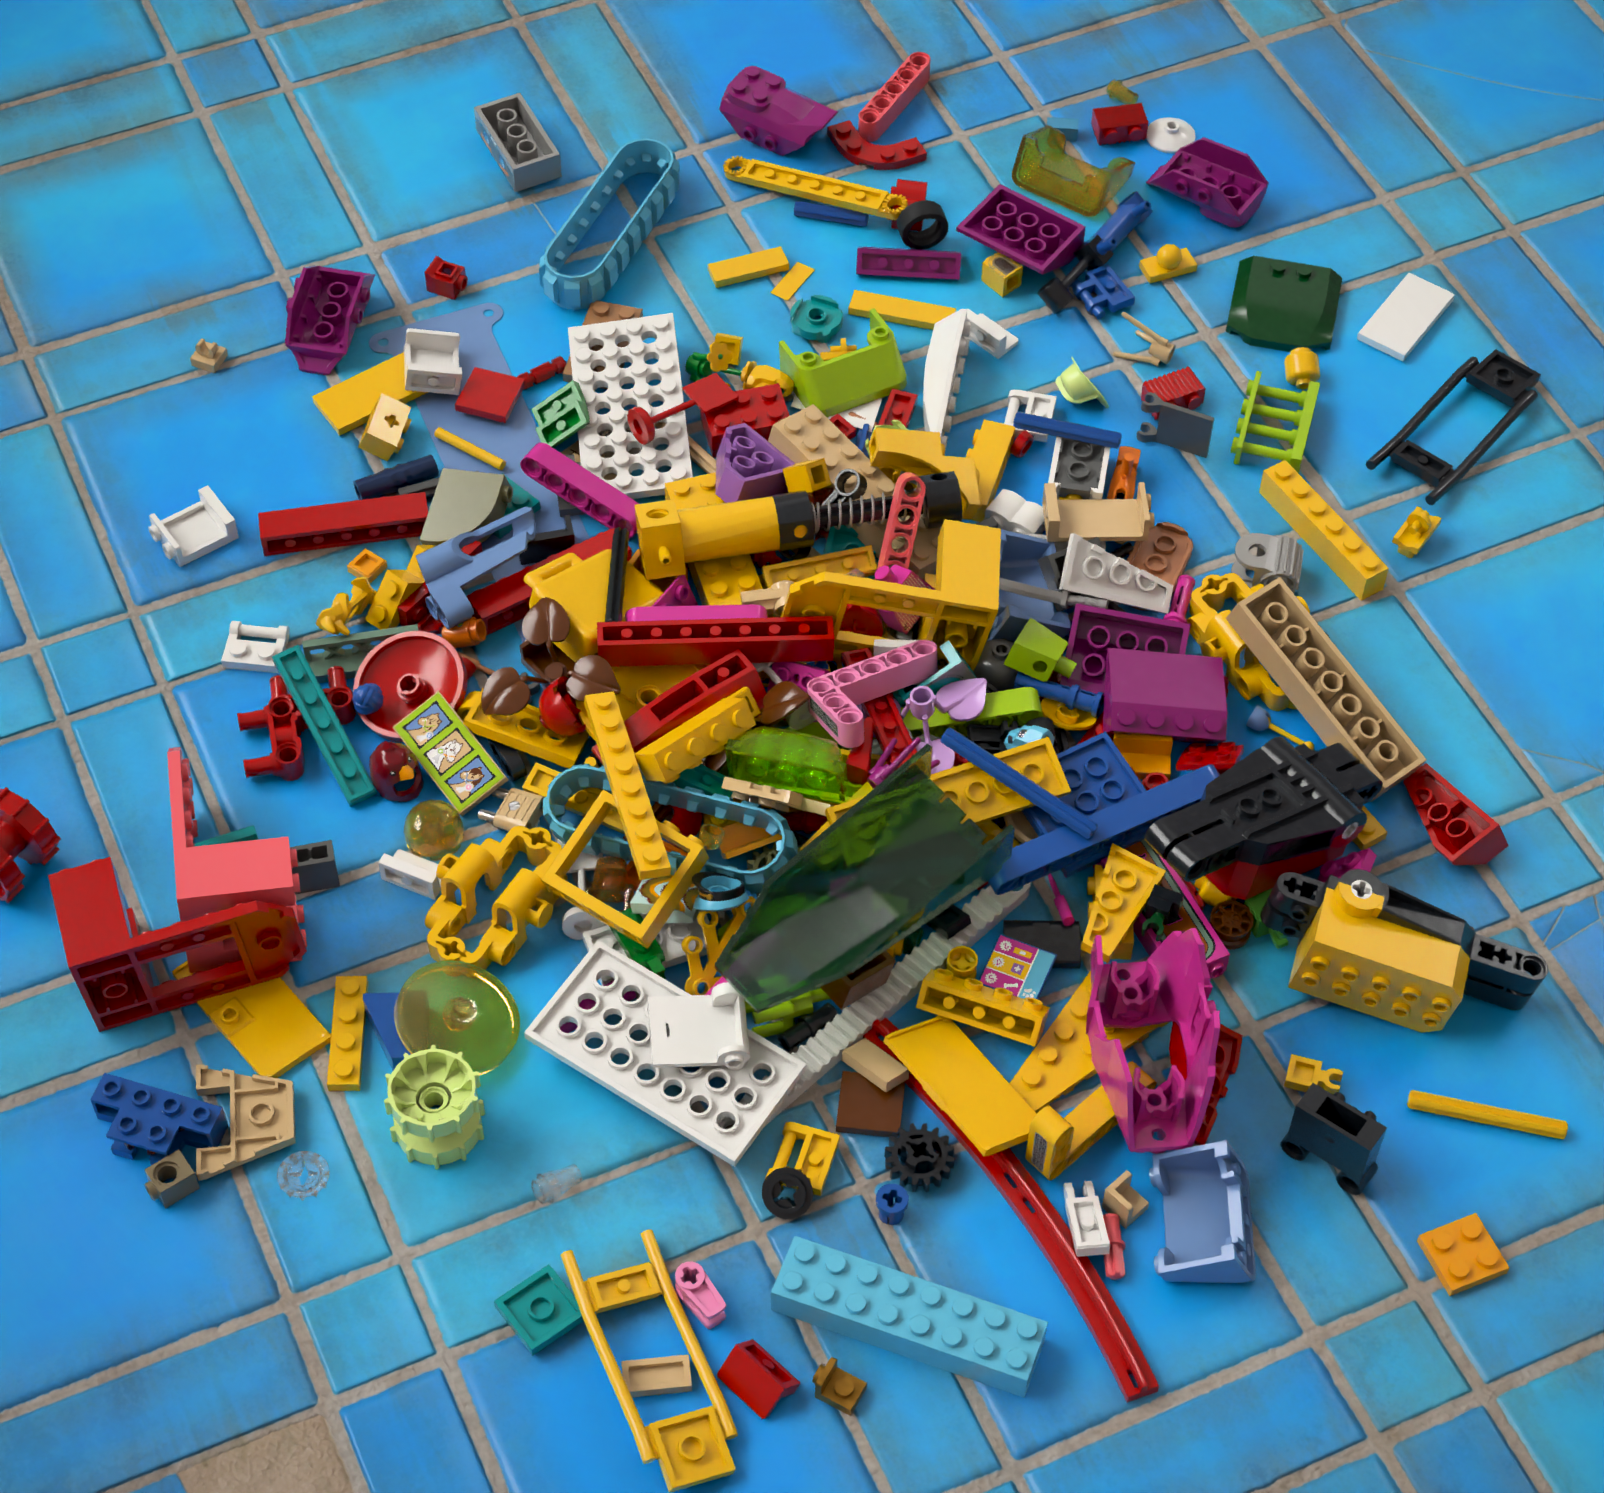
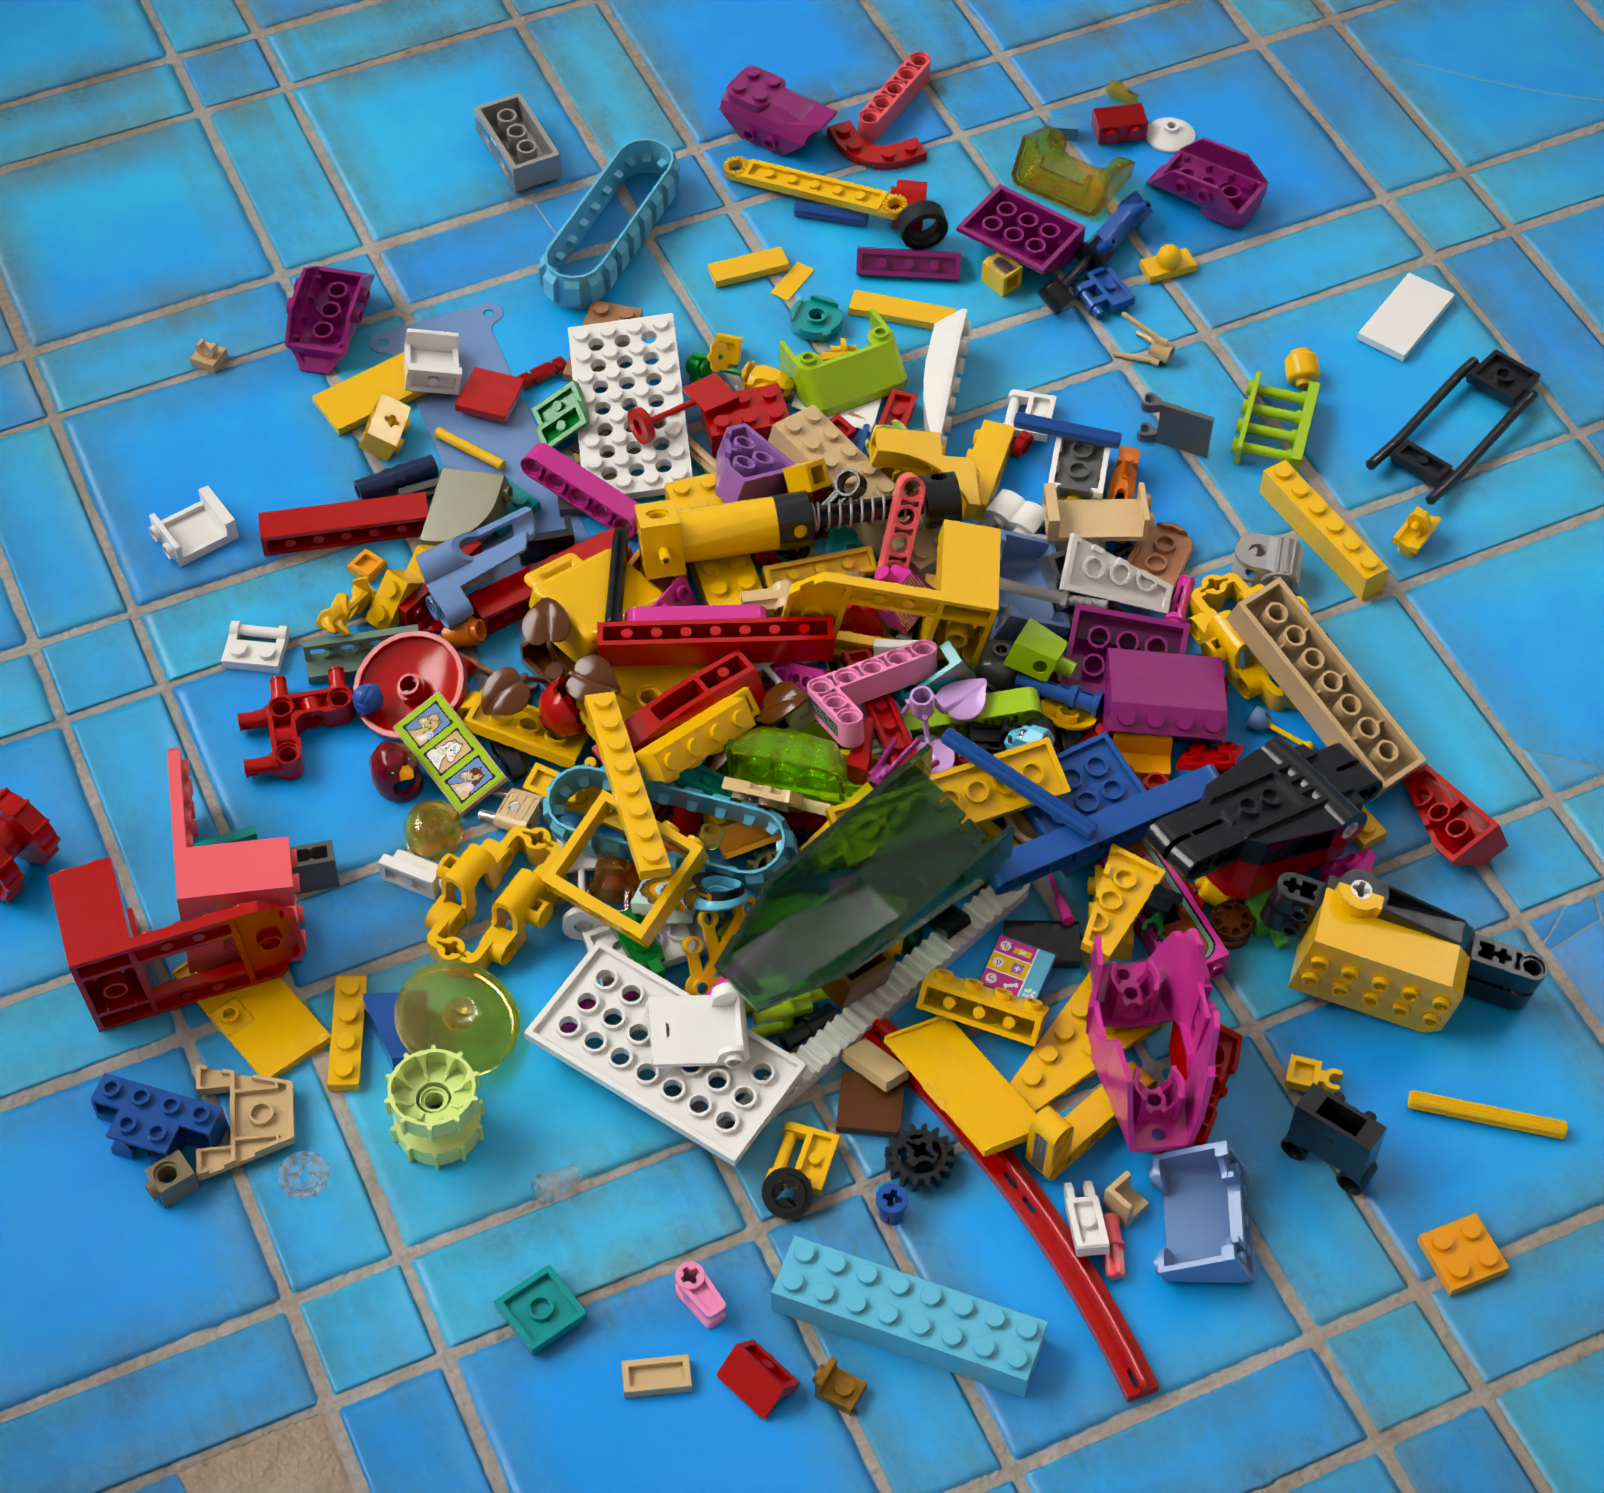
teal tile [272,645,377,807] -> none
red window [424,255,468,300] -> none
yellow plate [560,1229,738,1493] -> none
yellow wheel [946,946,978,980] -> none
white panel [965,309,1019,359] -> none
yellowish green piece [1056,357,1109,408] -> none
red brick [1141,366,1206,420] -> none
dark green wedge [1226,256,1342,352] -> none

